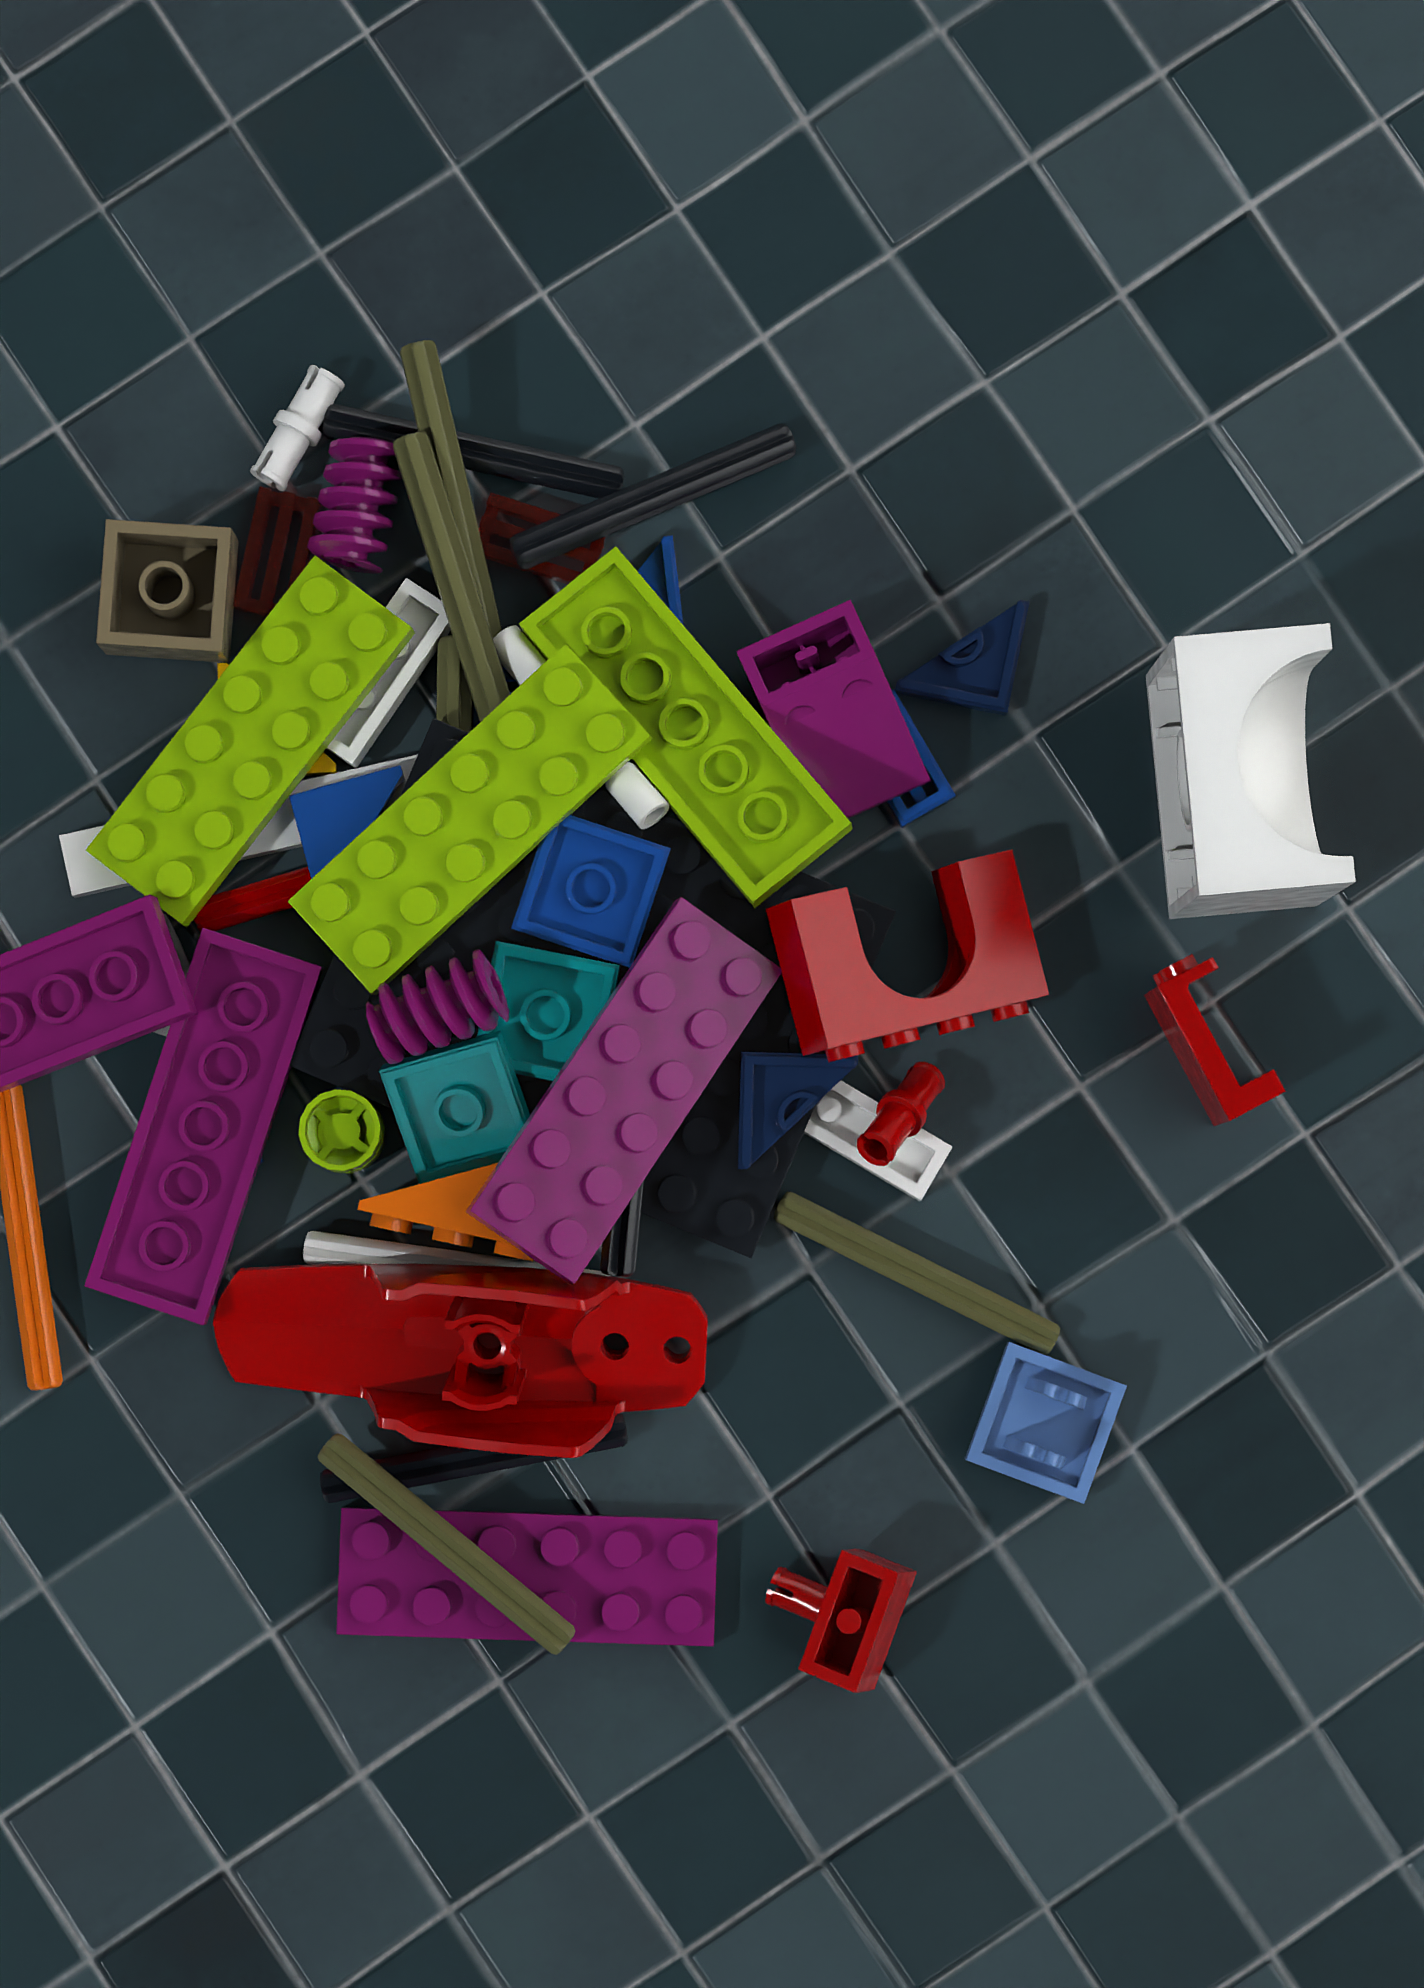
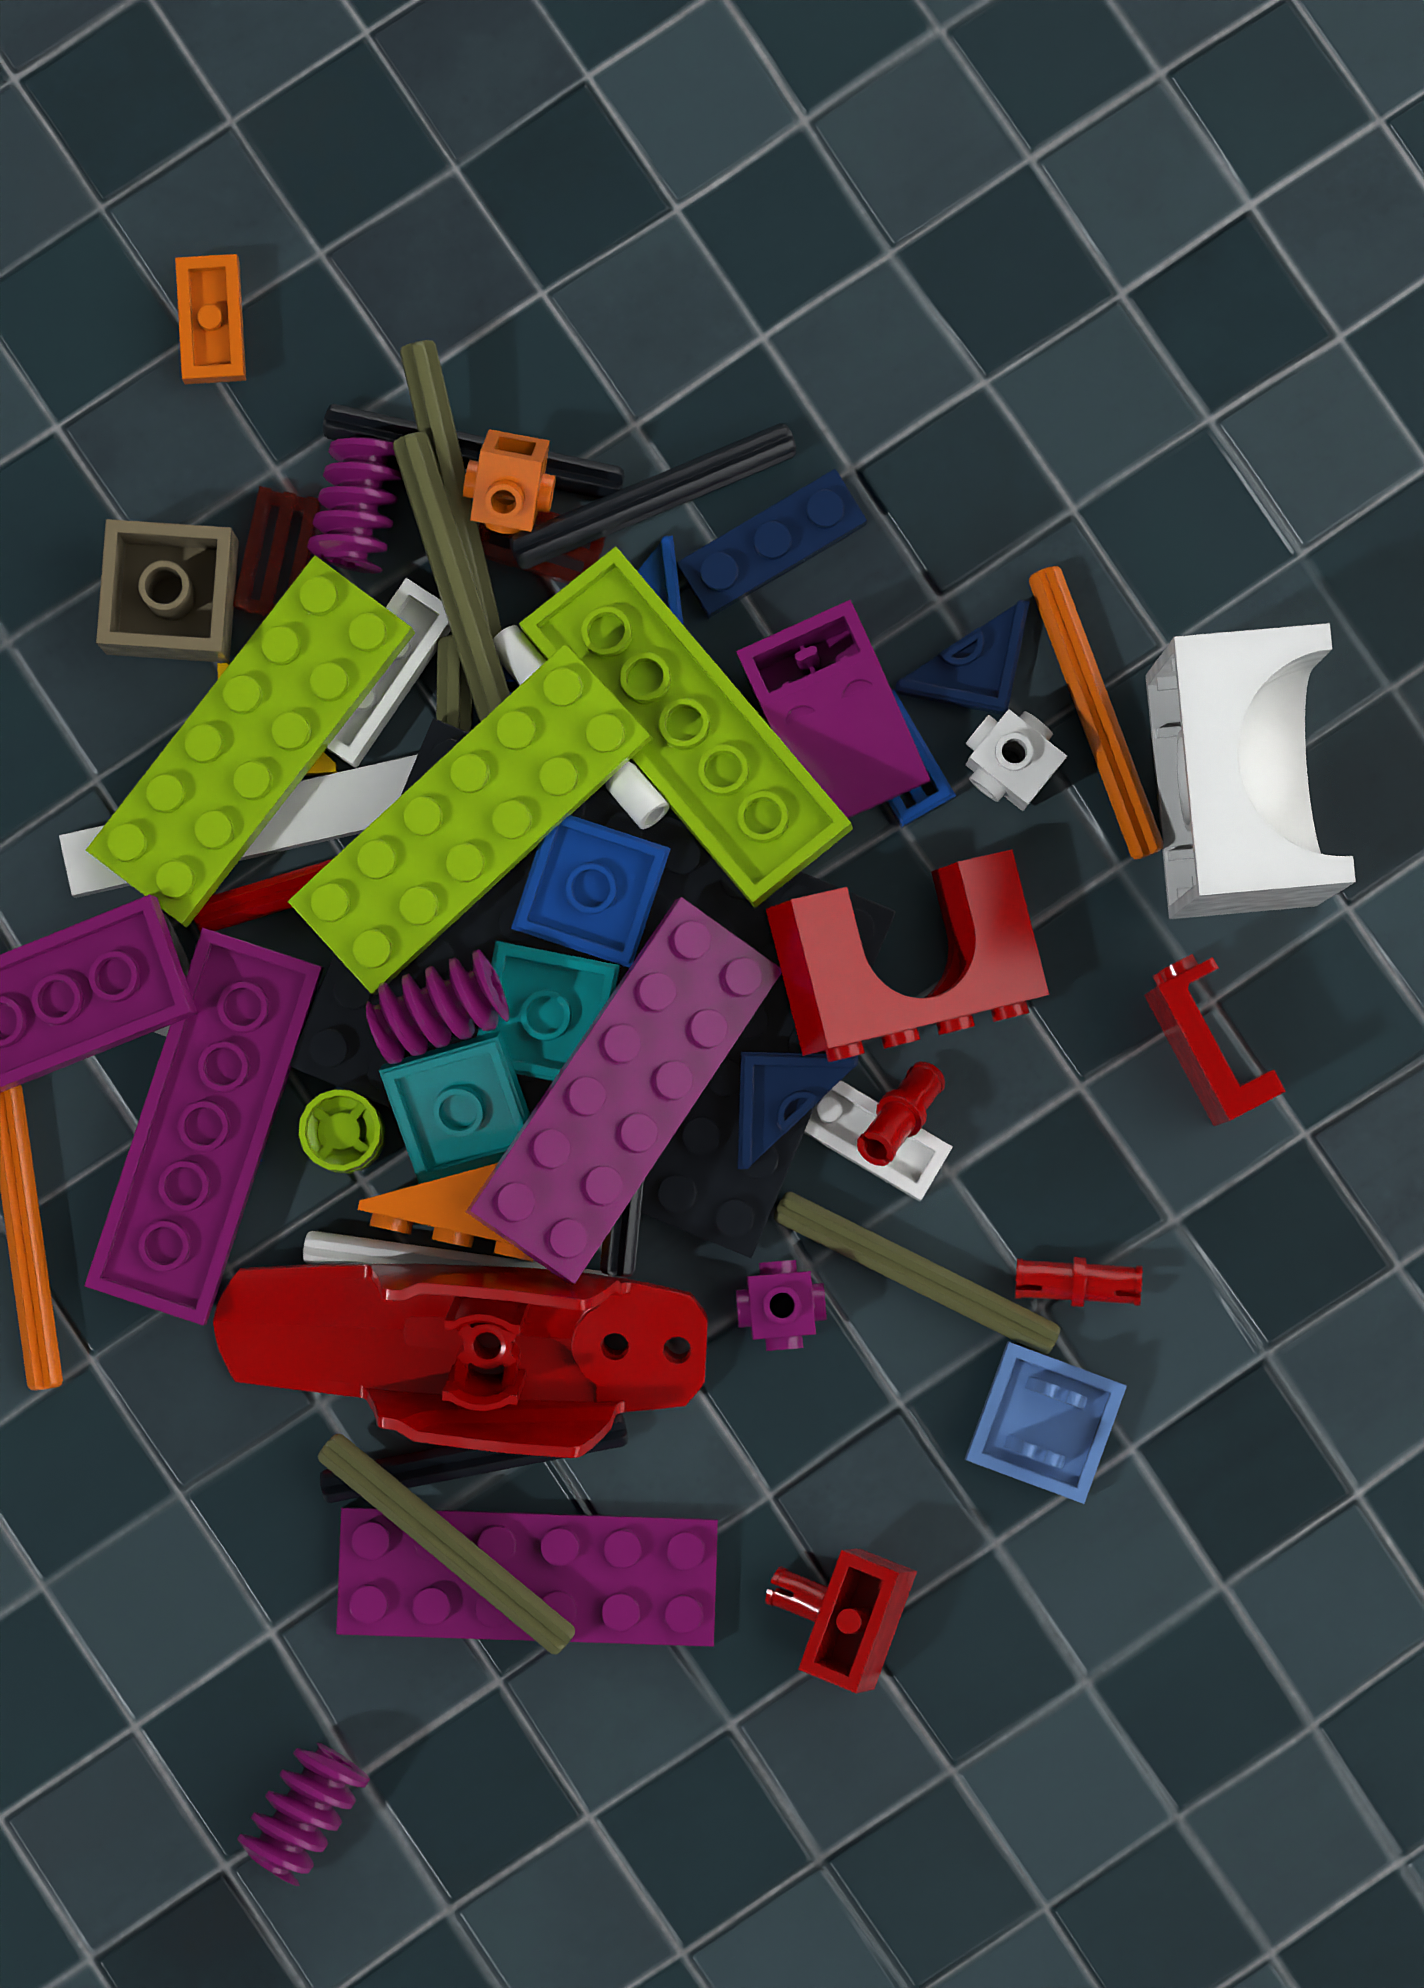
white pin [250,365,345,491] -> none
blue tile [289,765,405,879] -> none
none -> orange plate [175,254,246,384]
none -> magenta piece [237,1742,370,1886]
none -> orange brick [463,429,556,534]
none -> dark blue plate [677,468,867,619]
none -> magenta brick [736,1260,827,1351]
none -> white brick [966,709,1067,811]
none -> red pin [1015,1257,1143,1307]
none -> orange axle [1029,566,1164,859]

